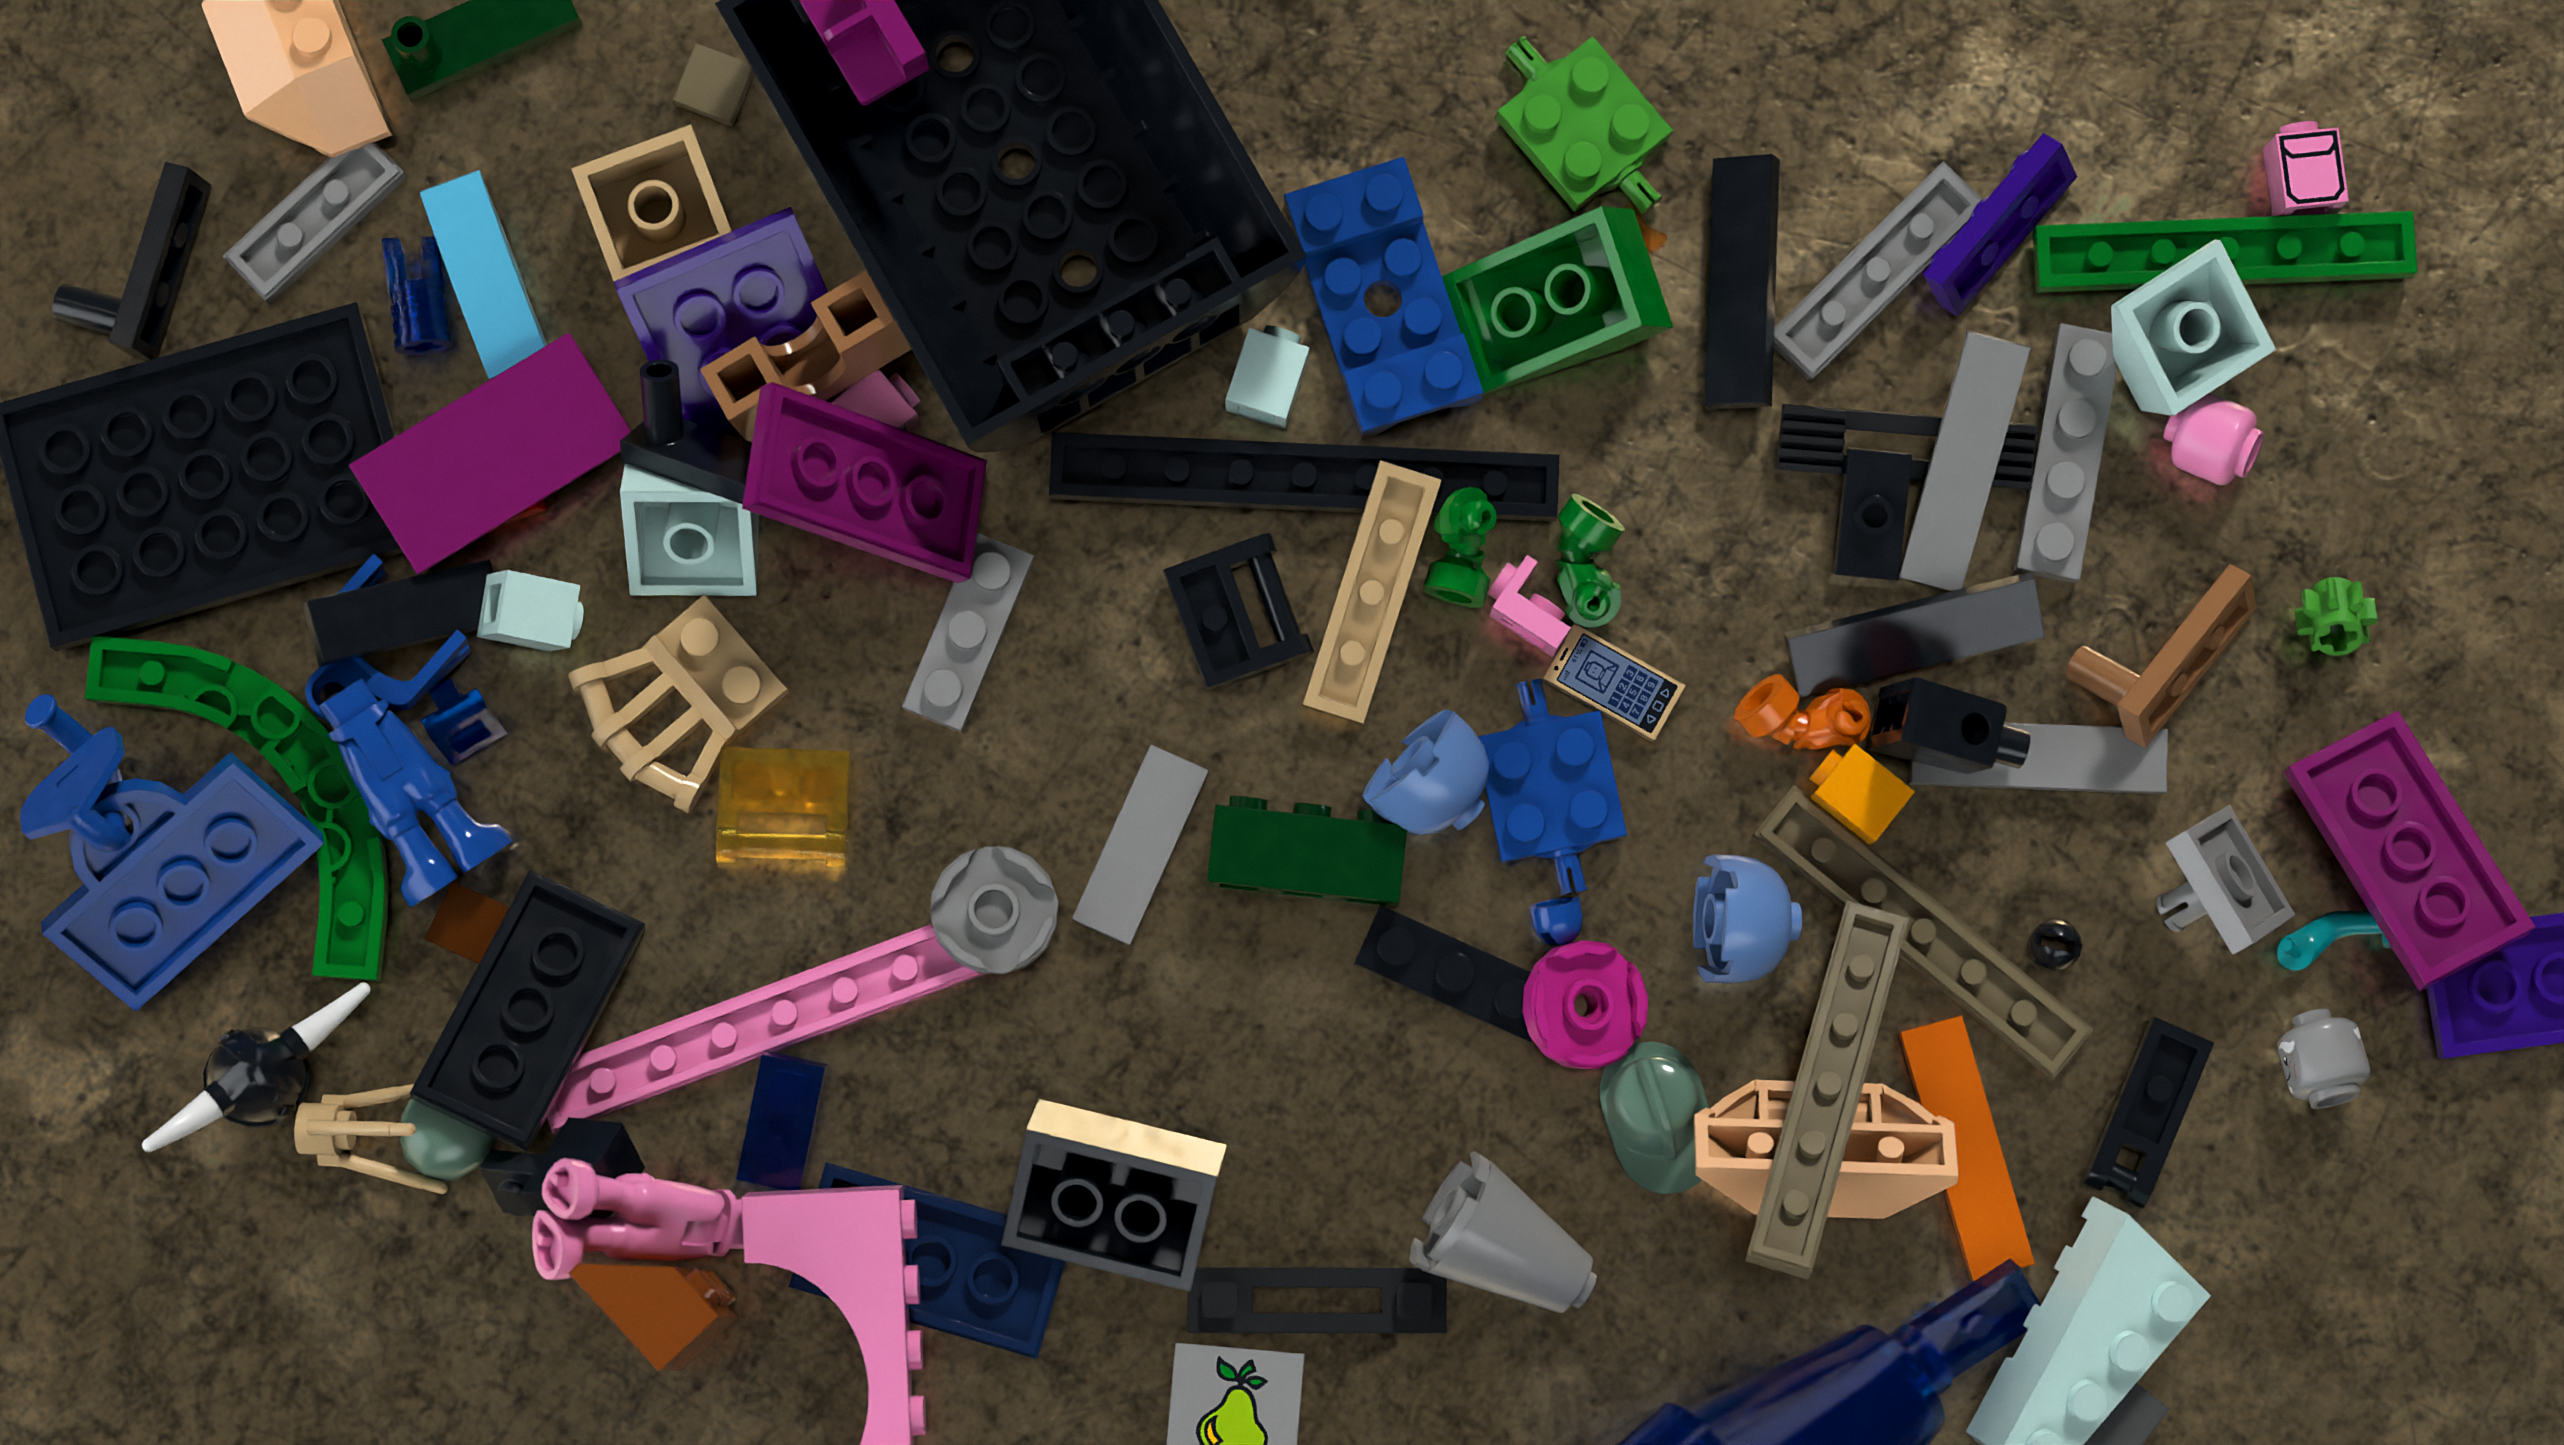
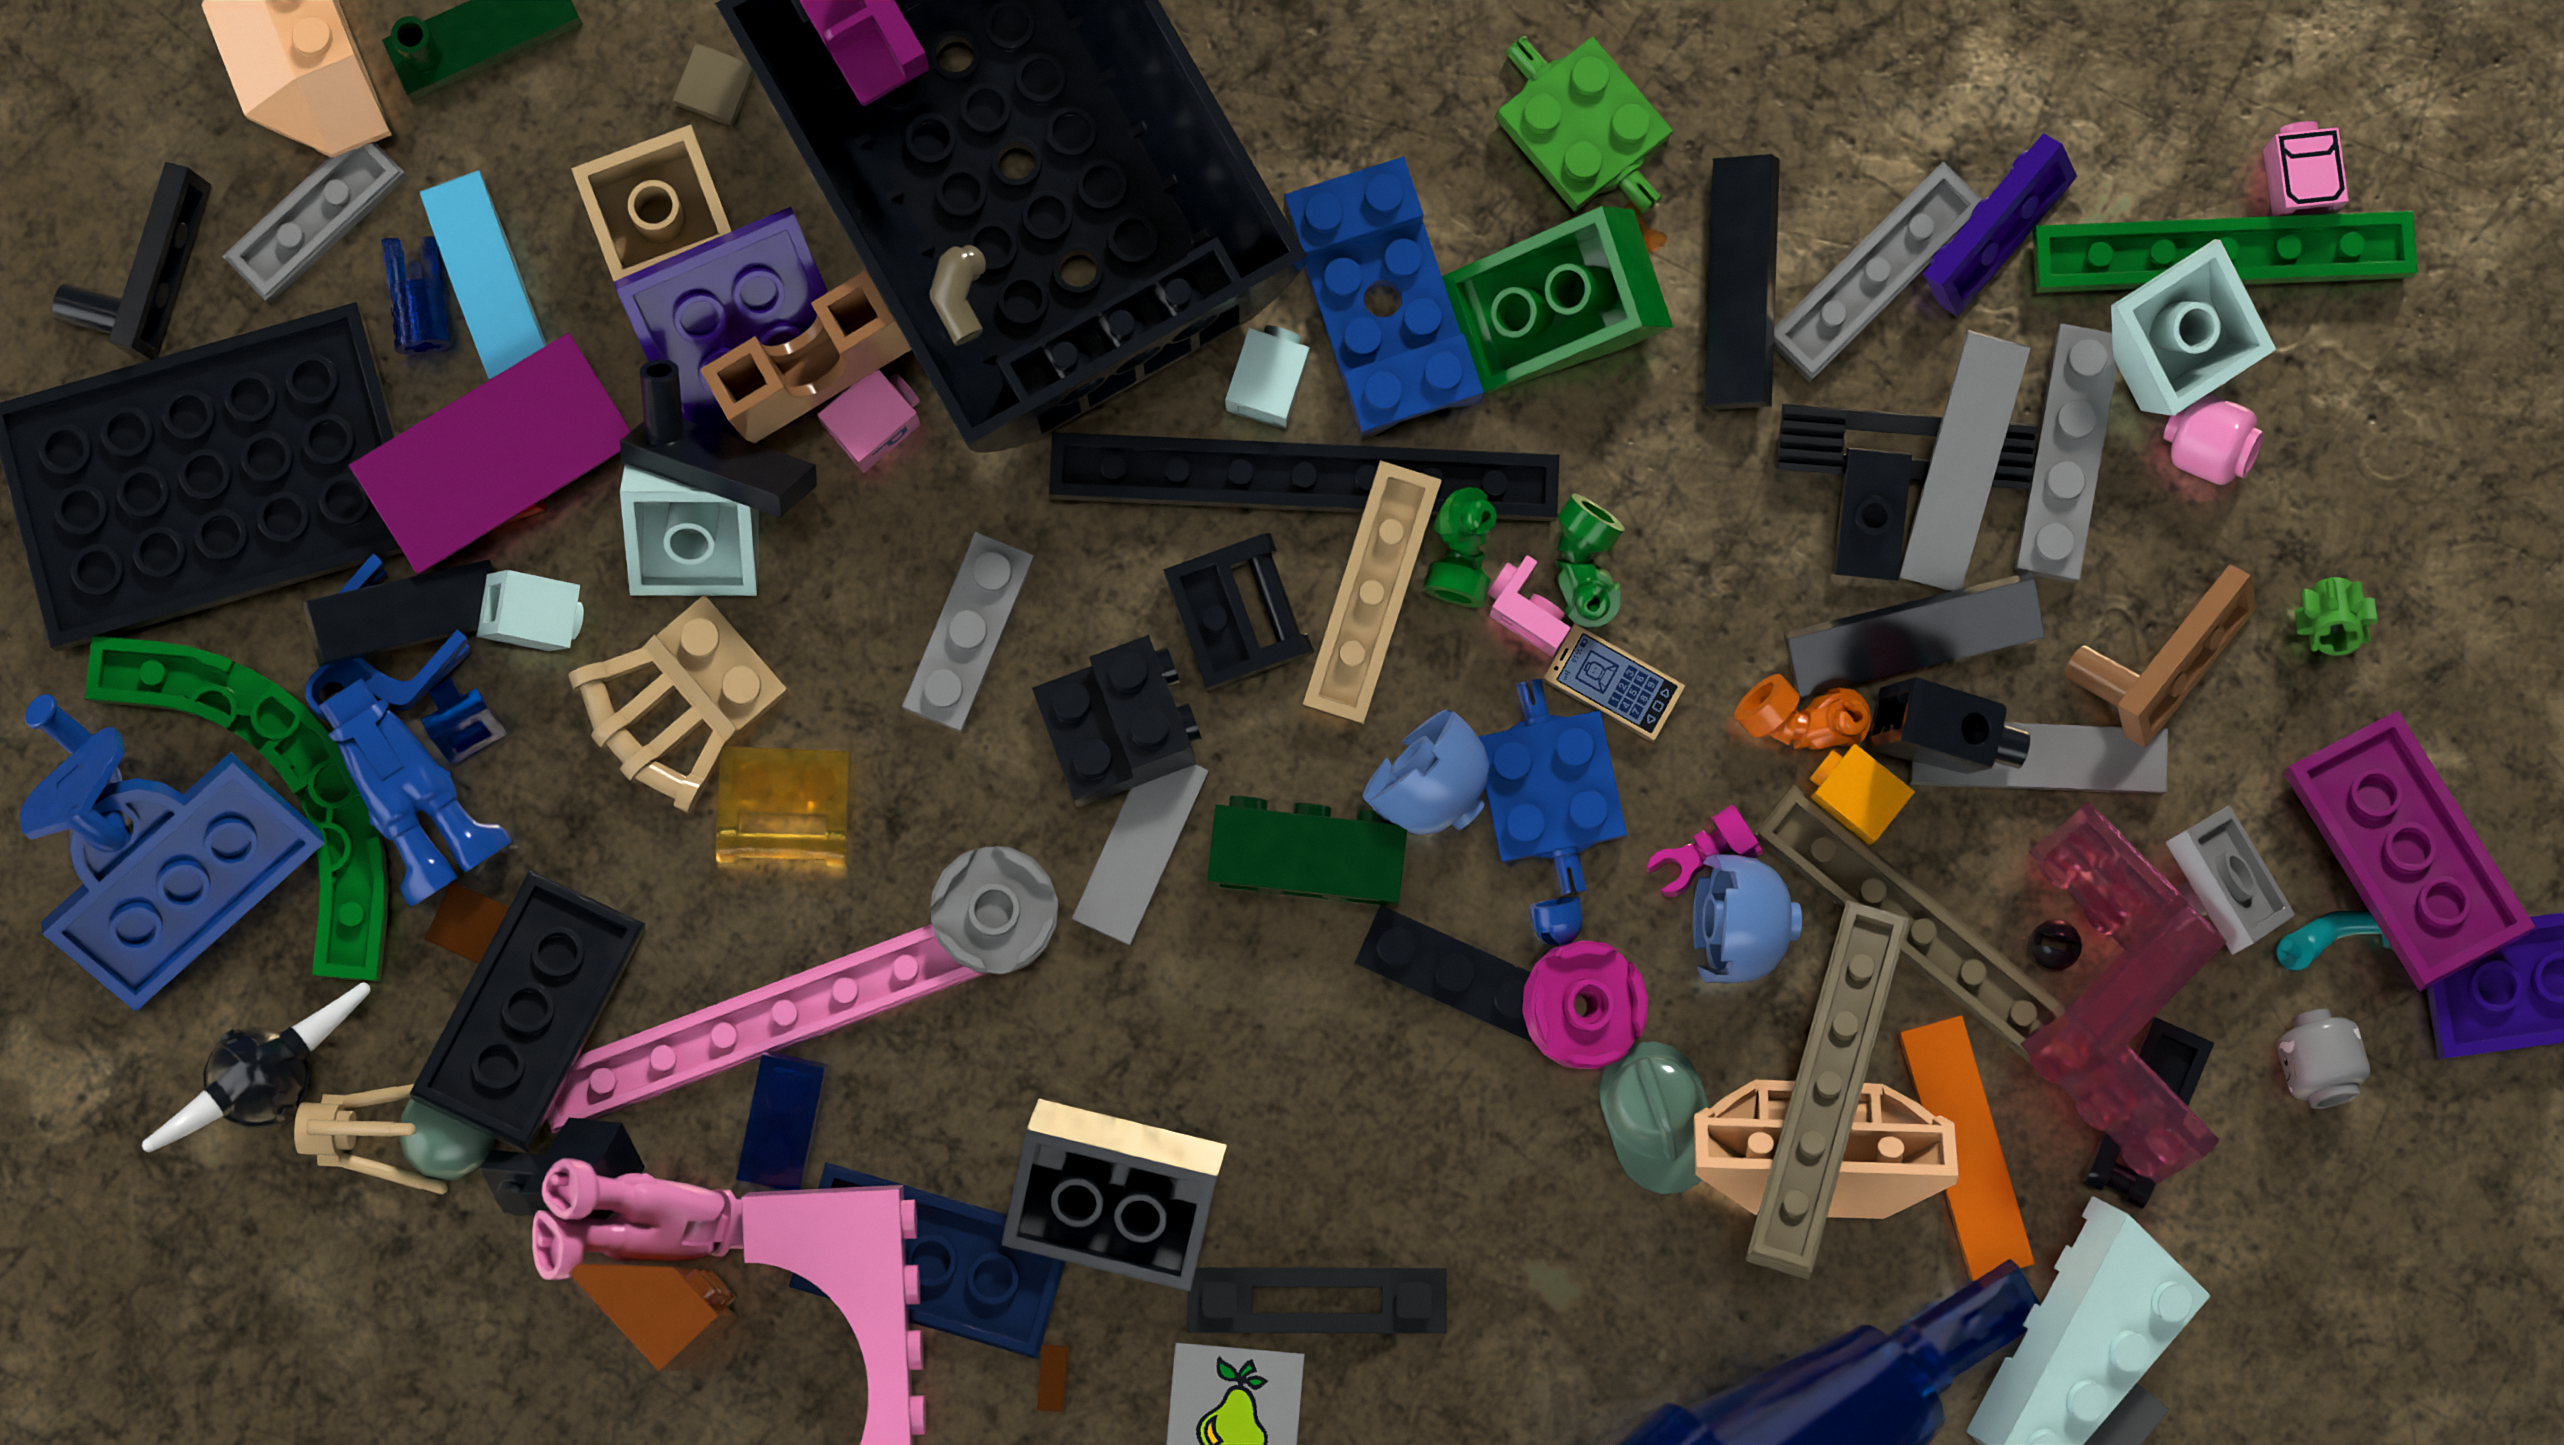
magenta tile [742,382,987,583] -> none
light grey cone [1409,1151,1597,1313] -> none
none -> dark tan arm [930,245,986,346]
none -> black plate [1032,635,1202,808]
none -> reddish brown tile [1037,1344,1071,1412]
none -> dark pink piece [1647,804,1764,897]
none -> clear pink bracket [2020,801,2227,1184]

